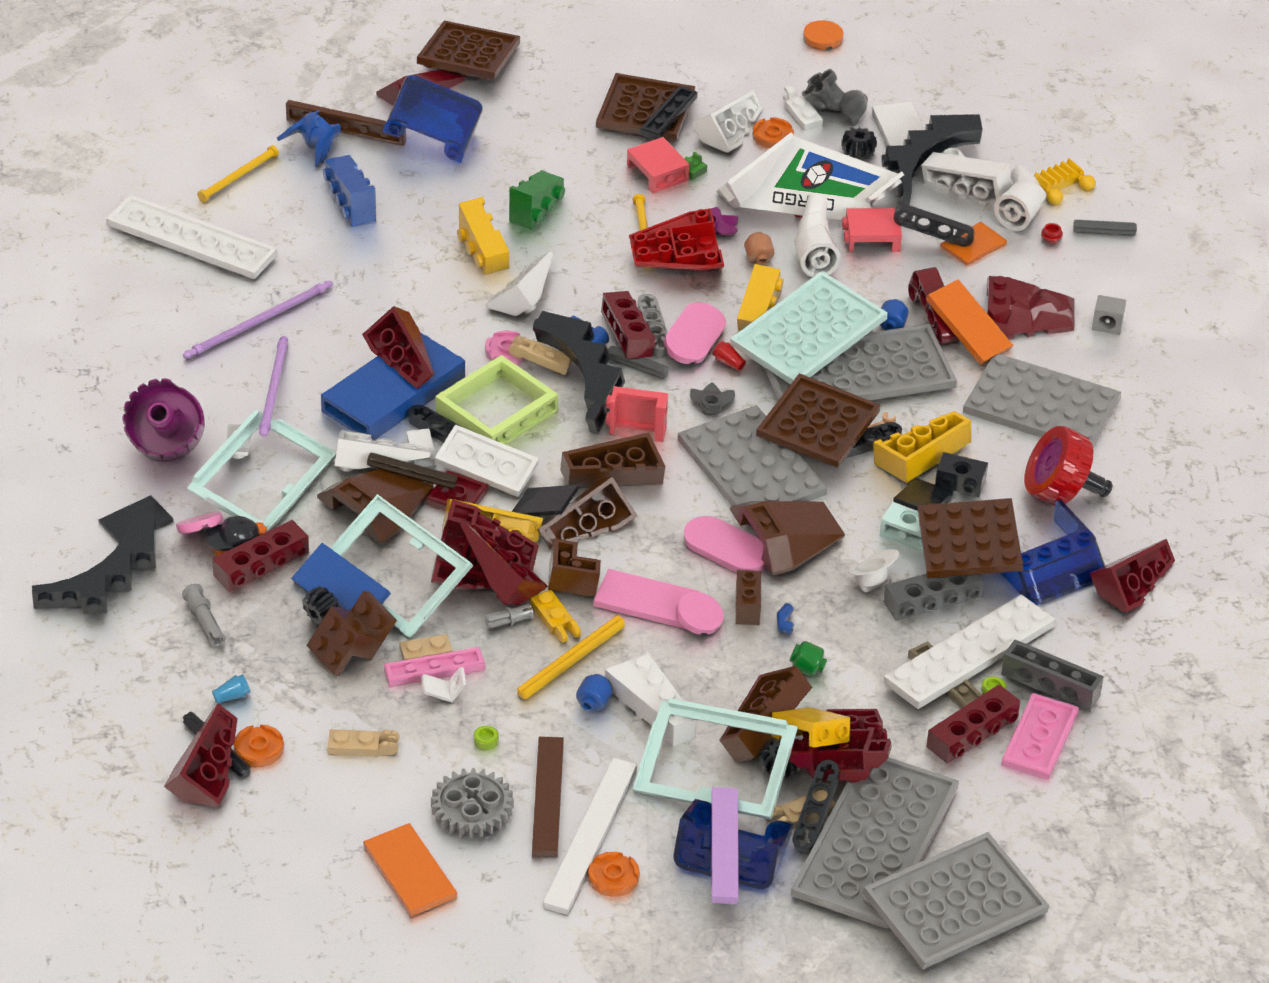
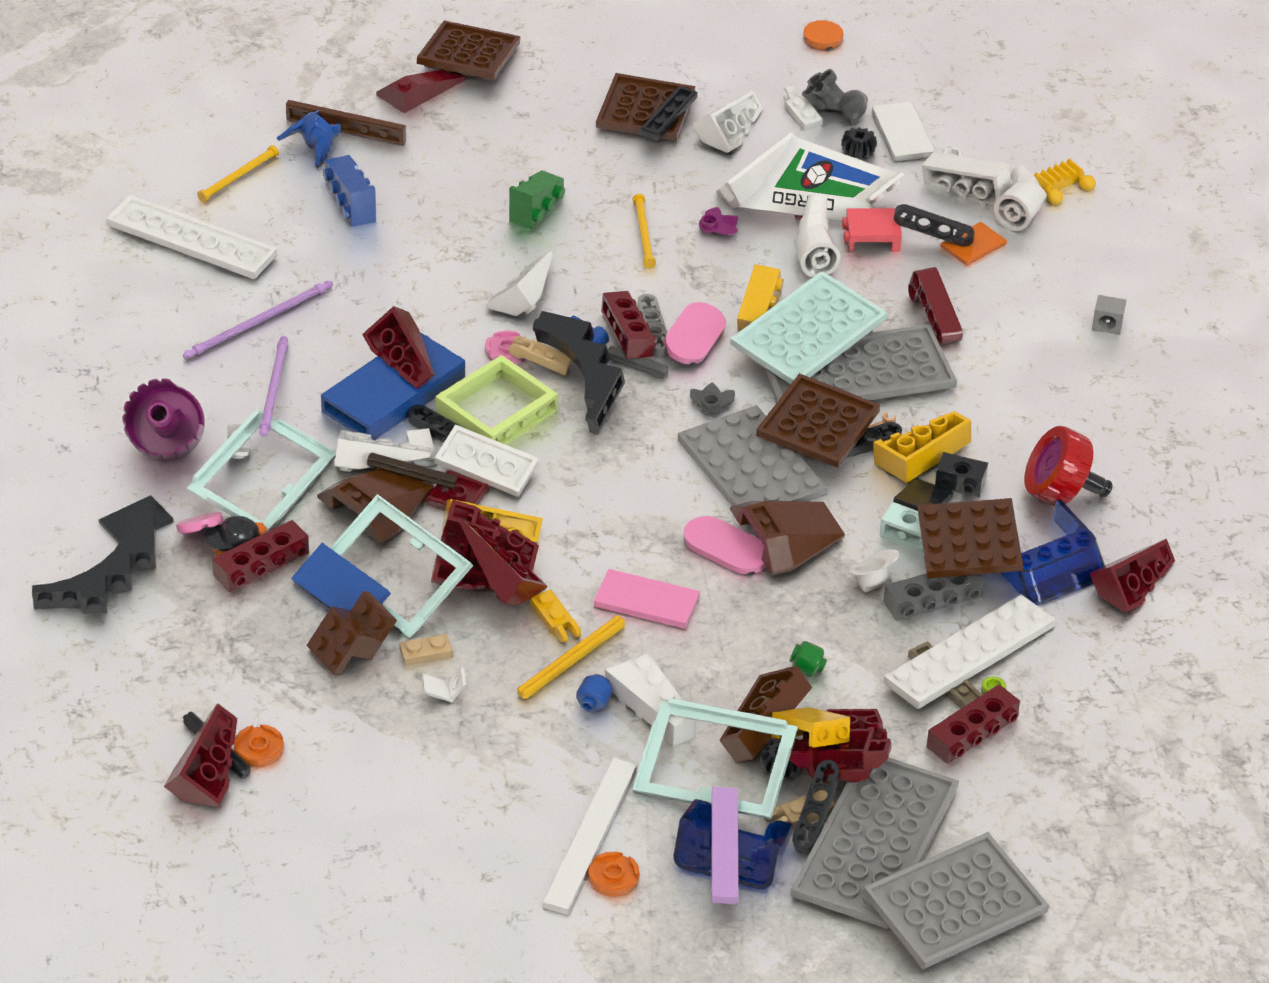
light grey pin [182,584,226,647] -> none
dark azure cone [212,674,251,704] -> none
black gear [302,586,342,626] -> none
tan hinge [327,729,400,757] -> none
orange tile [363,823,457,917] -> none
clear blue windscreen [383,75,483,163] -> none
bright pink tile [384,647,485,687] -> none
light grey gear [431,768,514,838] -> none
yellow wedge [457,197,509,275] -> none
lime tile [474,726,499,750] -> none
light grey axle [485,603,534,629] -> none
black piece [511,485,579,516] -> none
reddish brown tile [532,736,564,857] -> none
reddish brown wedge [537,477,638,549] -> none
reddish brown brick [548,539,601,597] -> none
reddish brown wedge [560,432,665,487] -> none
coral panel [606,386,668,442] -> none
coral panel [627,137,690,193] -> none
red wedge [629,208,724,272] -> none
bright pink tile [676,592,724,635] -> none
bright green tile [684,152,707,181] -> none
red cone [712,341,746,372] -> none
reddish brown brick [735,570,761,625] -> none
nougat head [744,232,774,265] -> none
orange tile [752,117,794,148] -> none
blue arm [777,603,794,635] -> none
blue head [880,299,909,330] -> none
black arch [881,114,983,205] -> none
orange tile [926,279,1014,365] -> none
light grey plate [963,354,1122,449] -> none
dark red wedge [986,276,1075,340] -> none
dark grey brick [1001,639,1104,712] -> none
bright pink tile [1001,693,1079,780] -> none
red plate [1041,223,1063,242] -> none
dark grey axle [1073,219,1137,235] -> none

